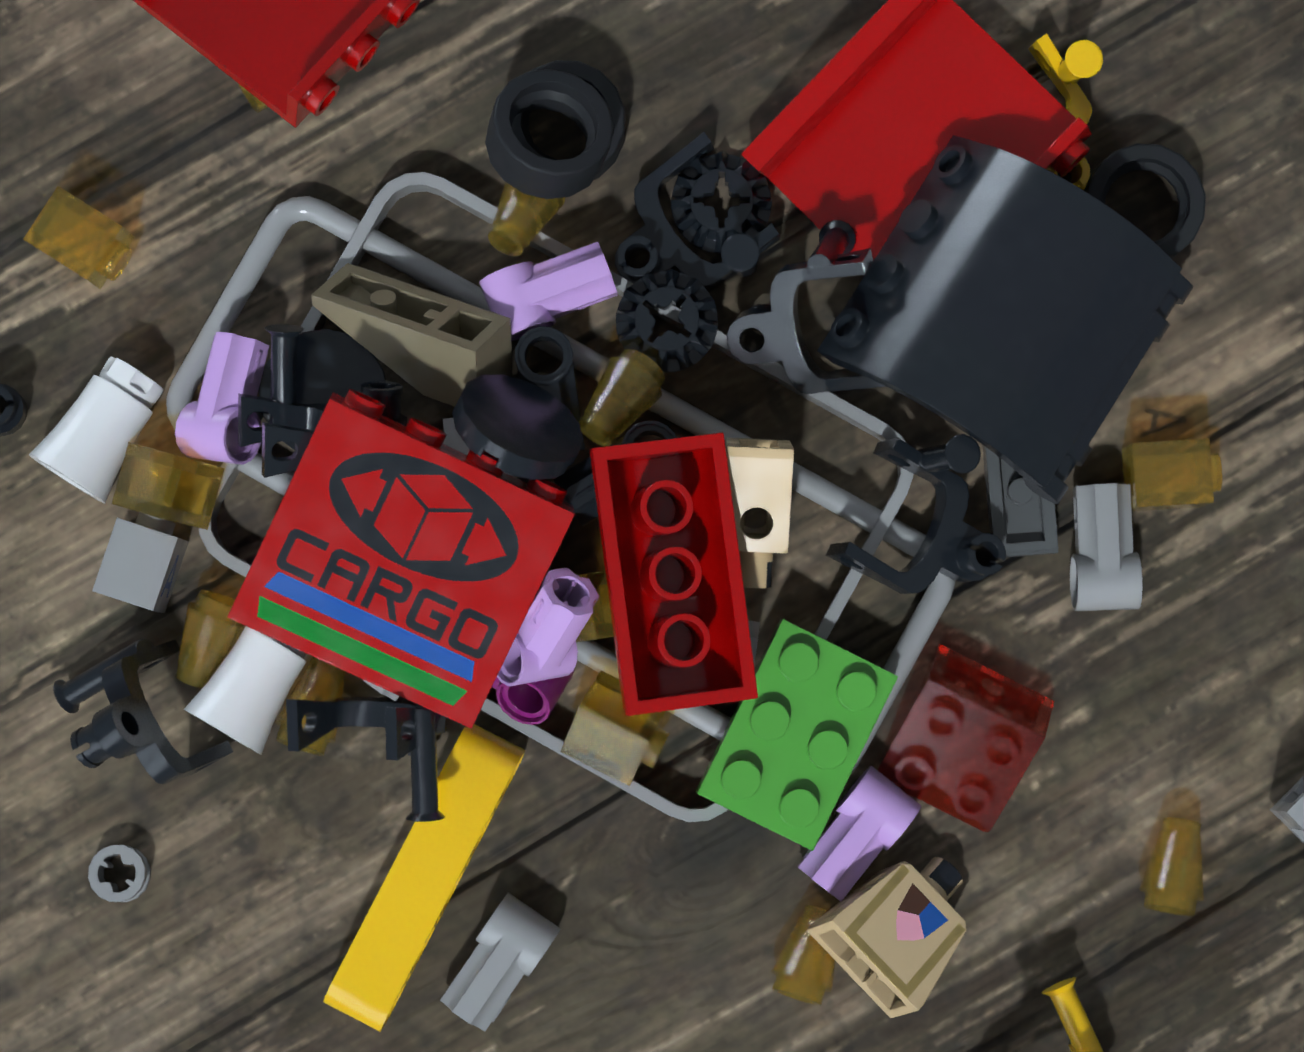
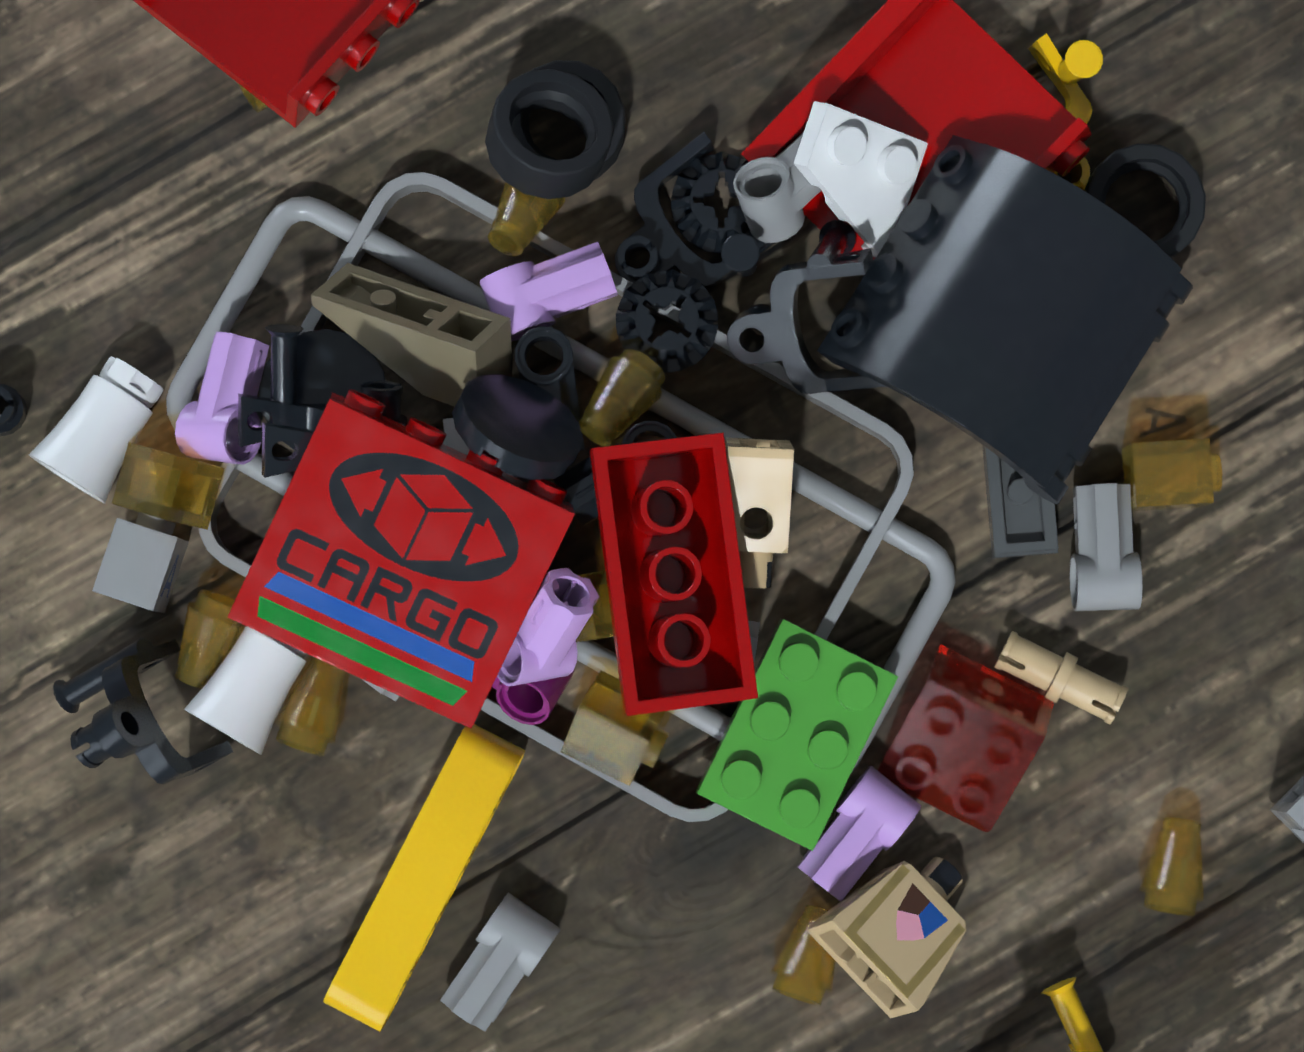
clear yellow brick [23,186,134,289] -> none
light grey bush [88,845,151,902] -> none
black piece [286,696,446,822] -> none
black piece [825,434,1006,594] -> none
none -> light grey piece [733,132,821,243]
none -> white wing [794,101,928,257]
none -> tan pin [994,631,1128,725]

